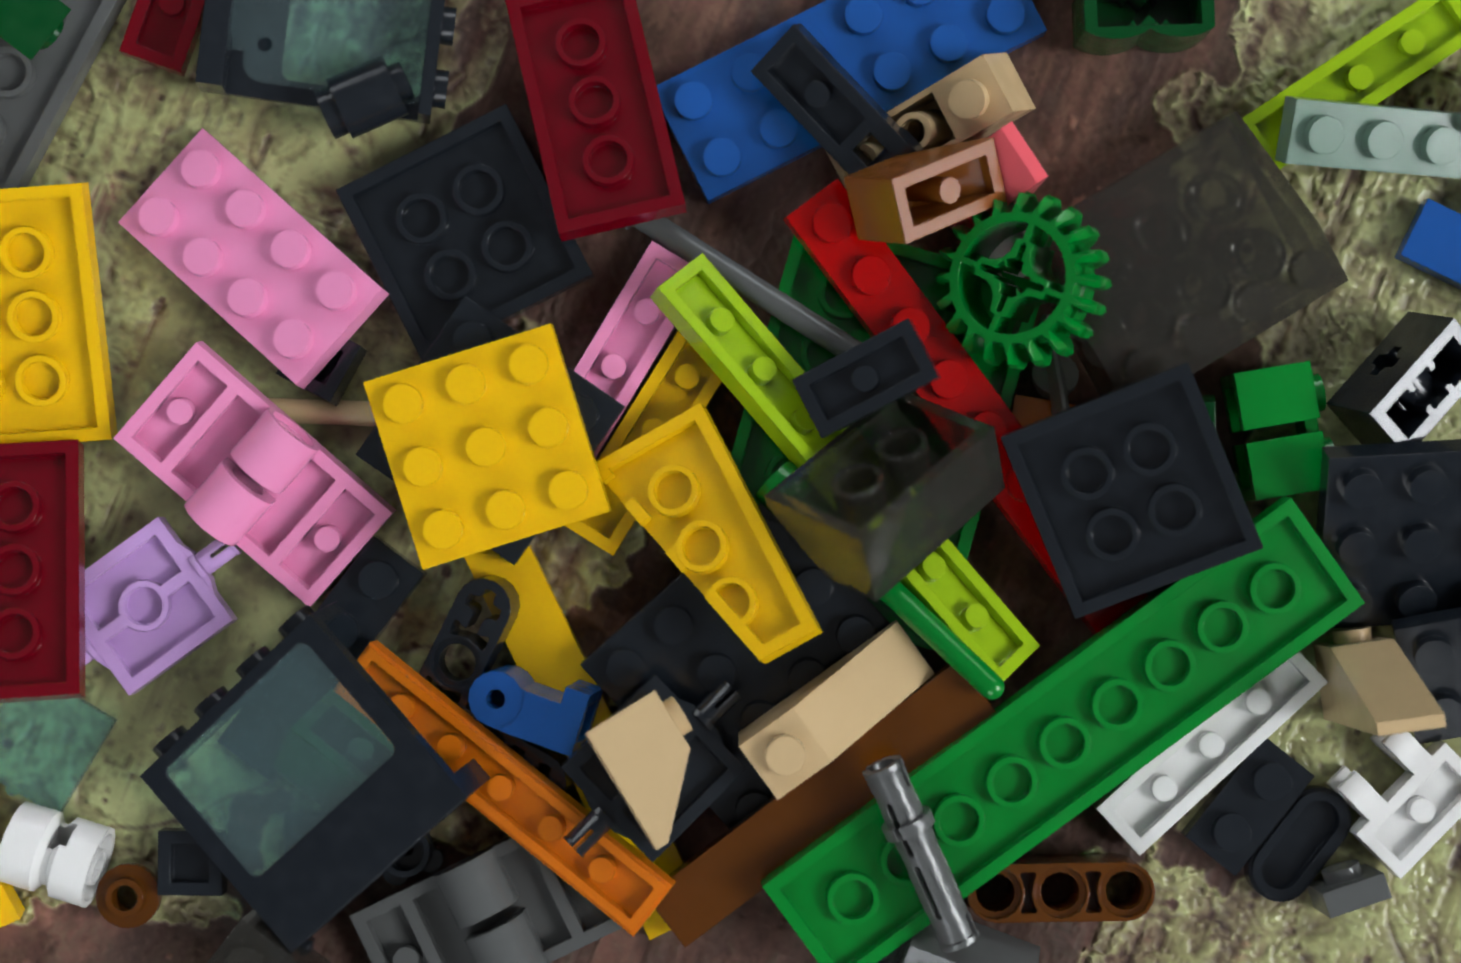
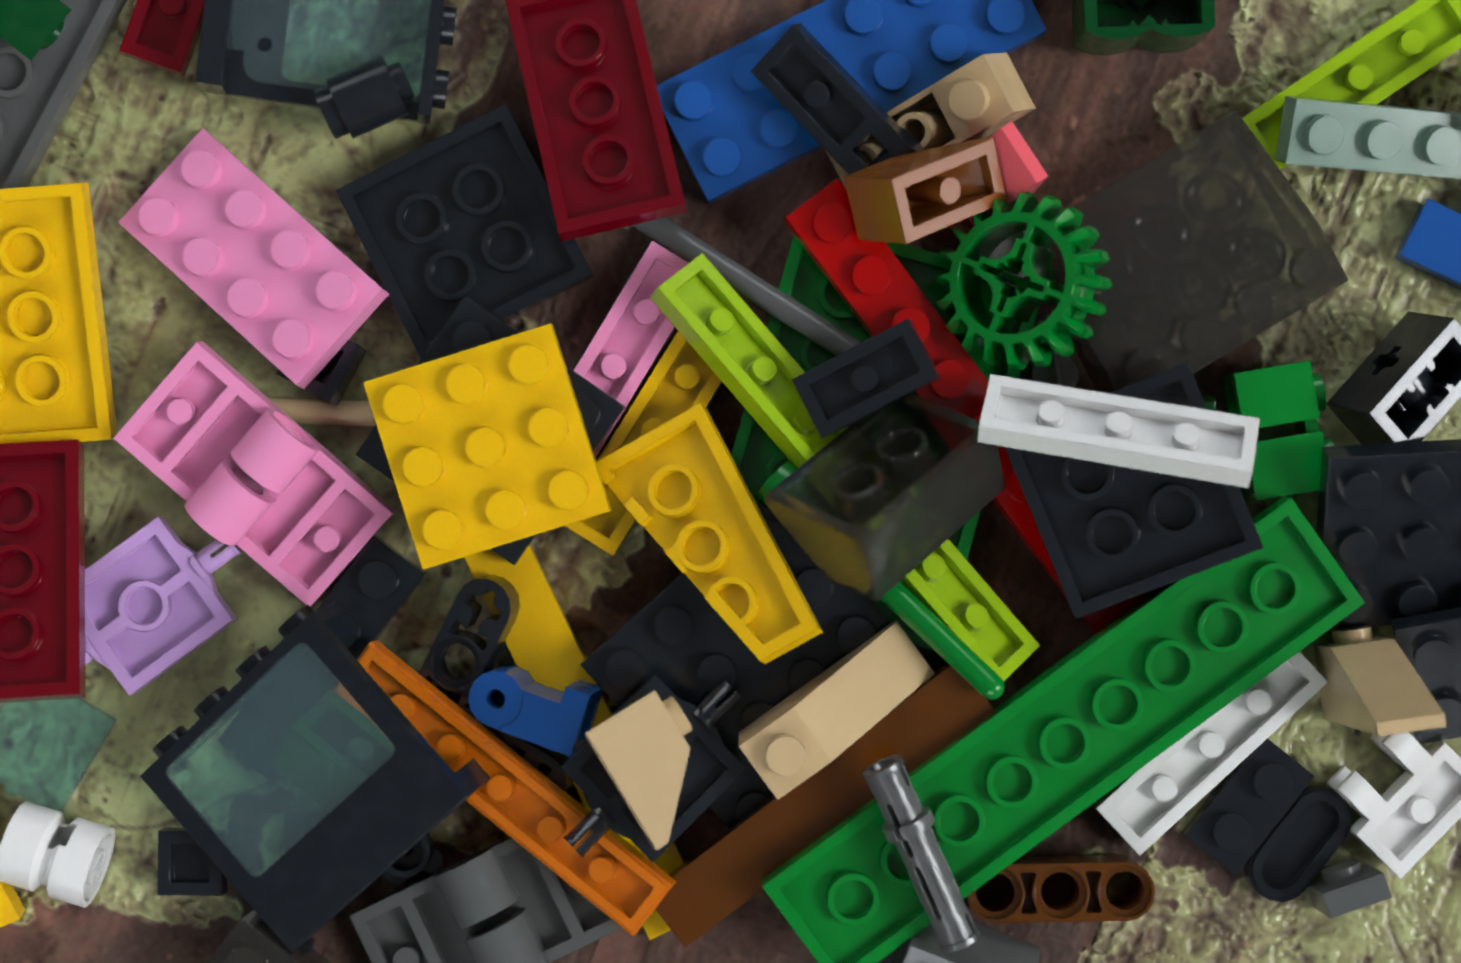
reddish brown plate [96,863,162,928] -> none
none -> white plate [977,374,1260,488]

